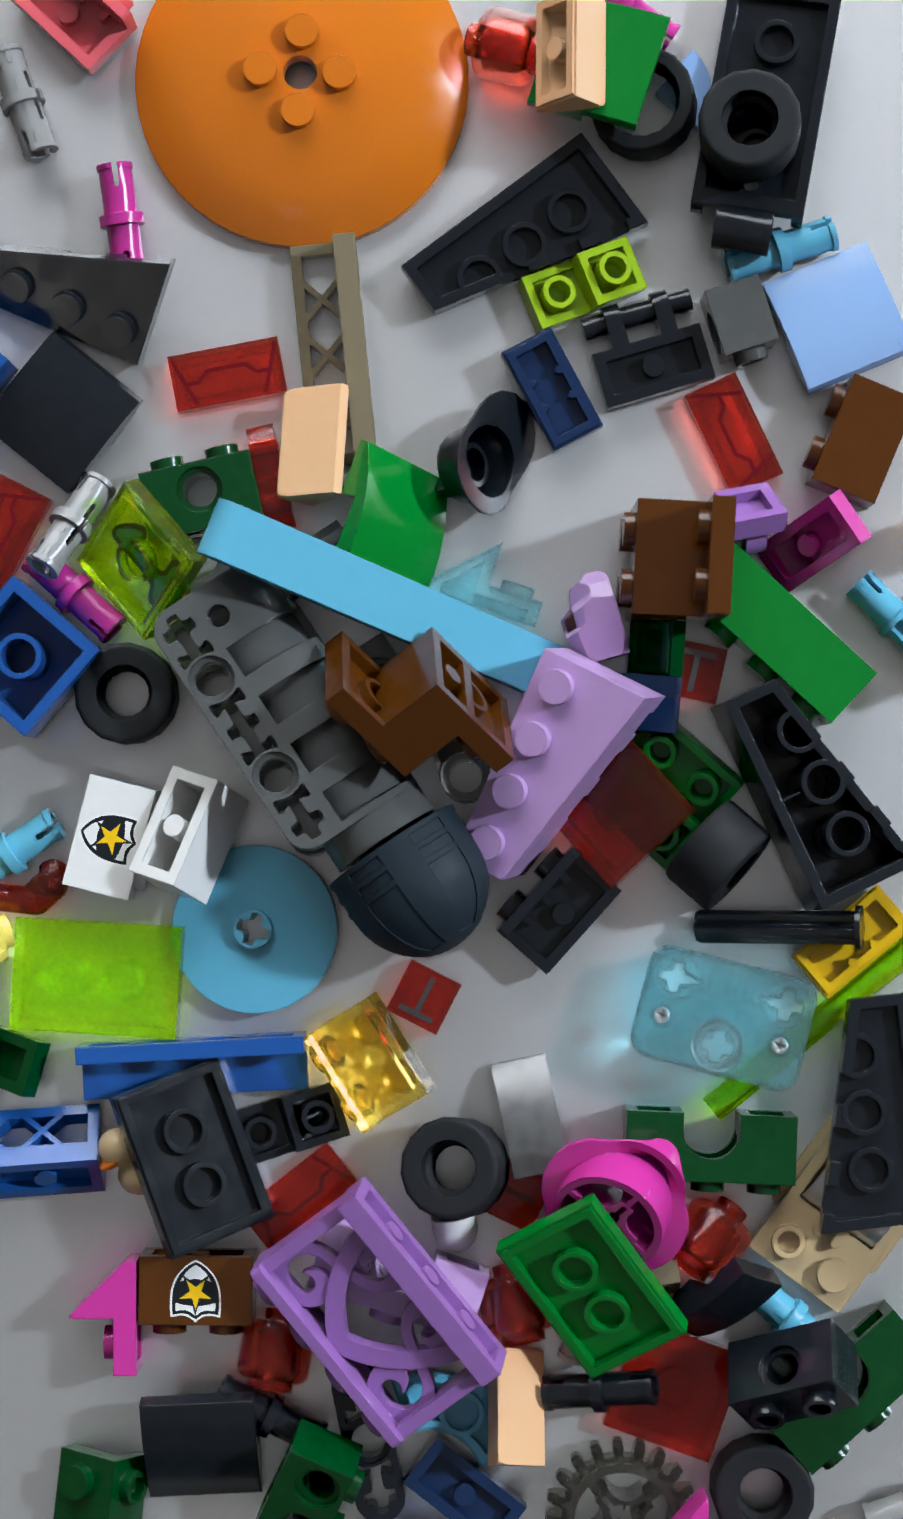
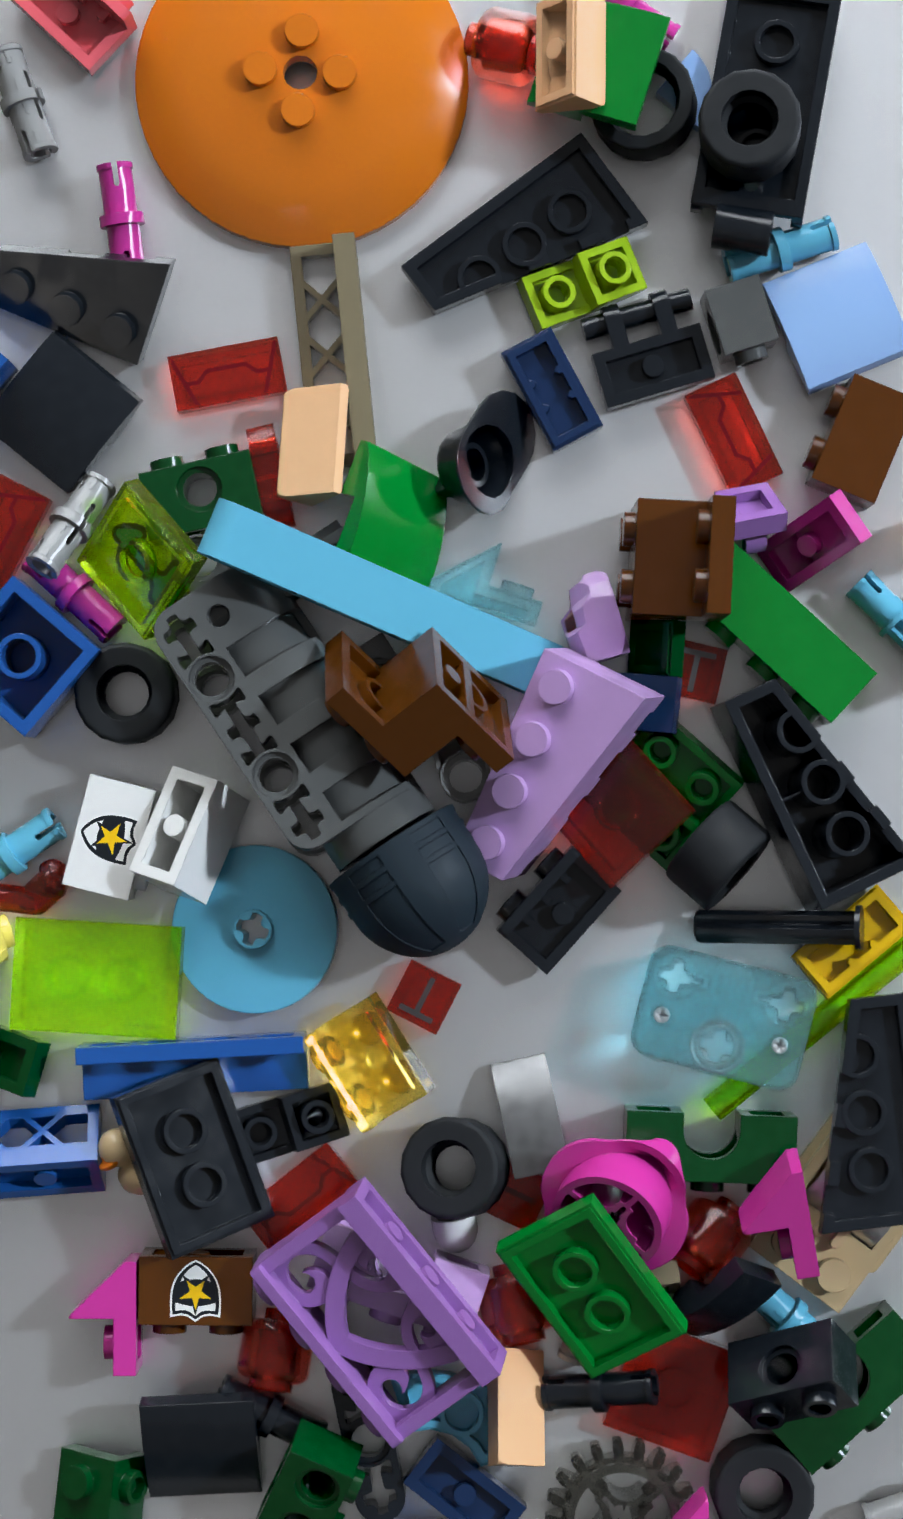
none -> dark pink slope [738,1148,820,1280]

